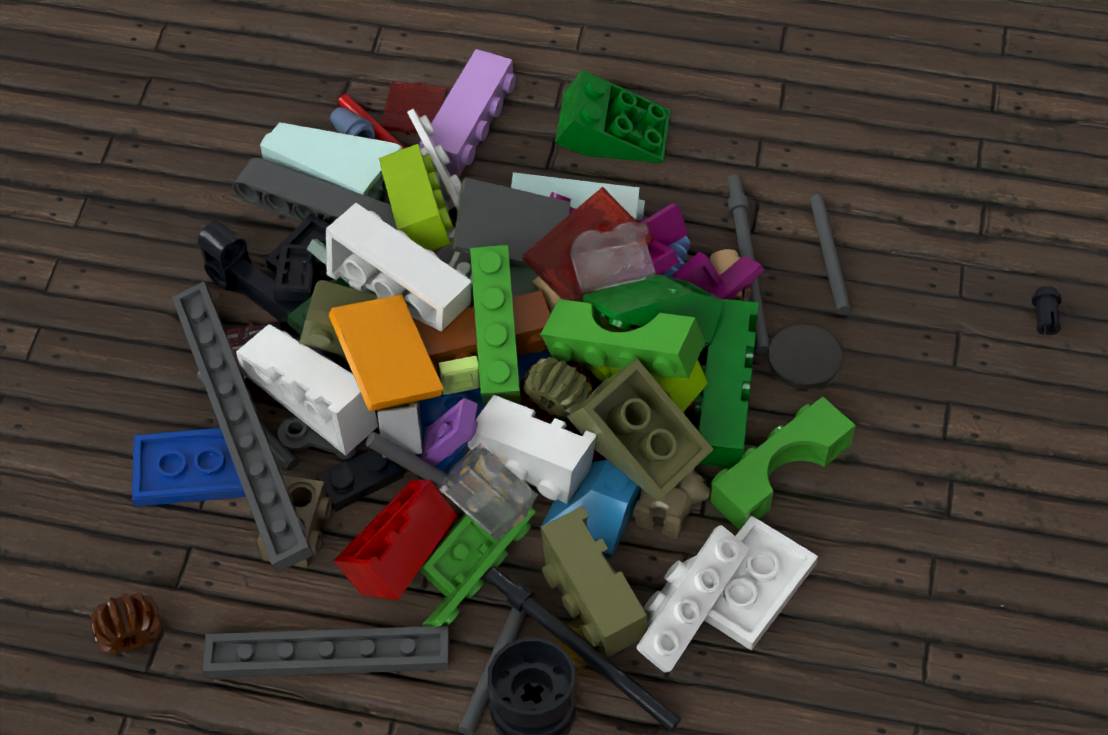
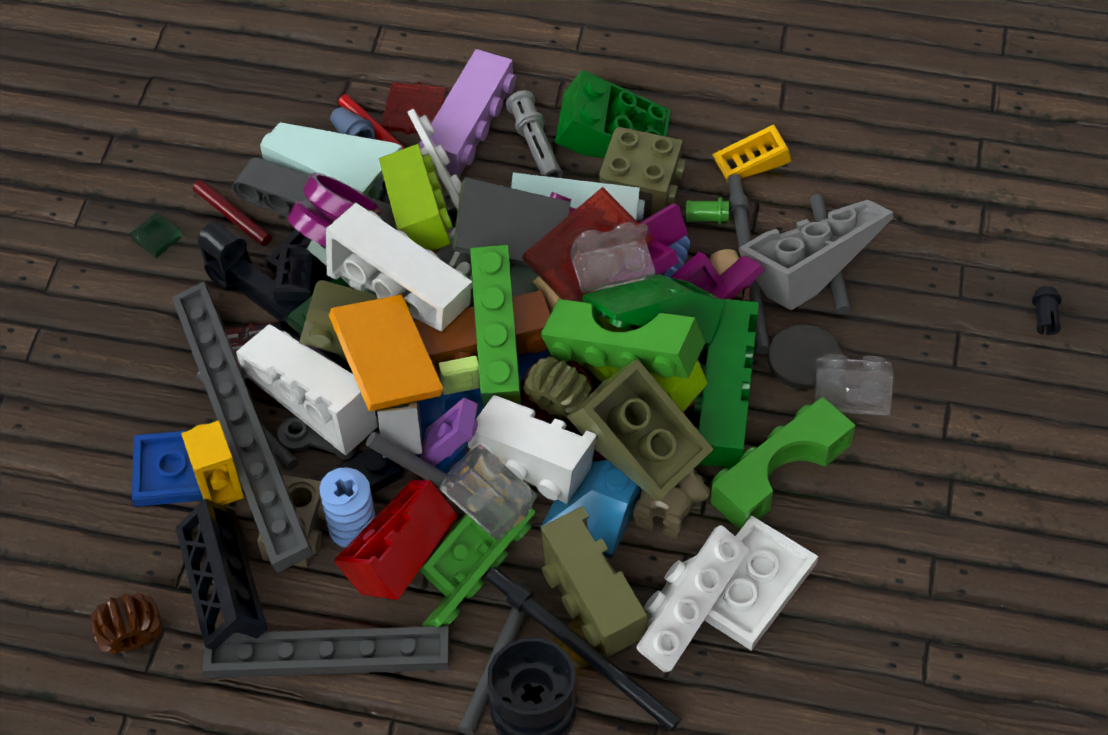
none -> clear green tile [131,212,182,258]
none -> black fence [176,498,267,651]
none -> yellow brick [181,420,244,506]
none -> dark red bar [193,180,272,247]
none -> magenta wheel [287,172,382,247]
none -> light blue piece [319,467,376,547]
none -> light grey pin [506,90,563,178]
none -> olive bracket [599,127,687,216]
none -> bright green pin [686,197,729,225]
none -> yellow slope [712,124,791,183]
none -> light grey wedge [739,199,894,310]
none -> clear bracket [814,354,894,416]

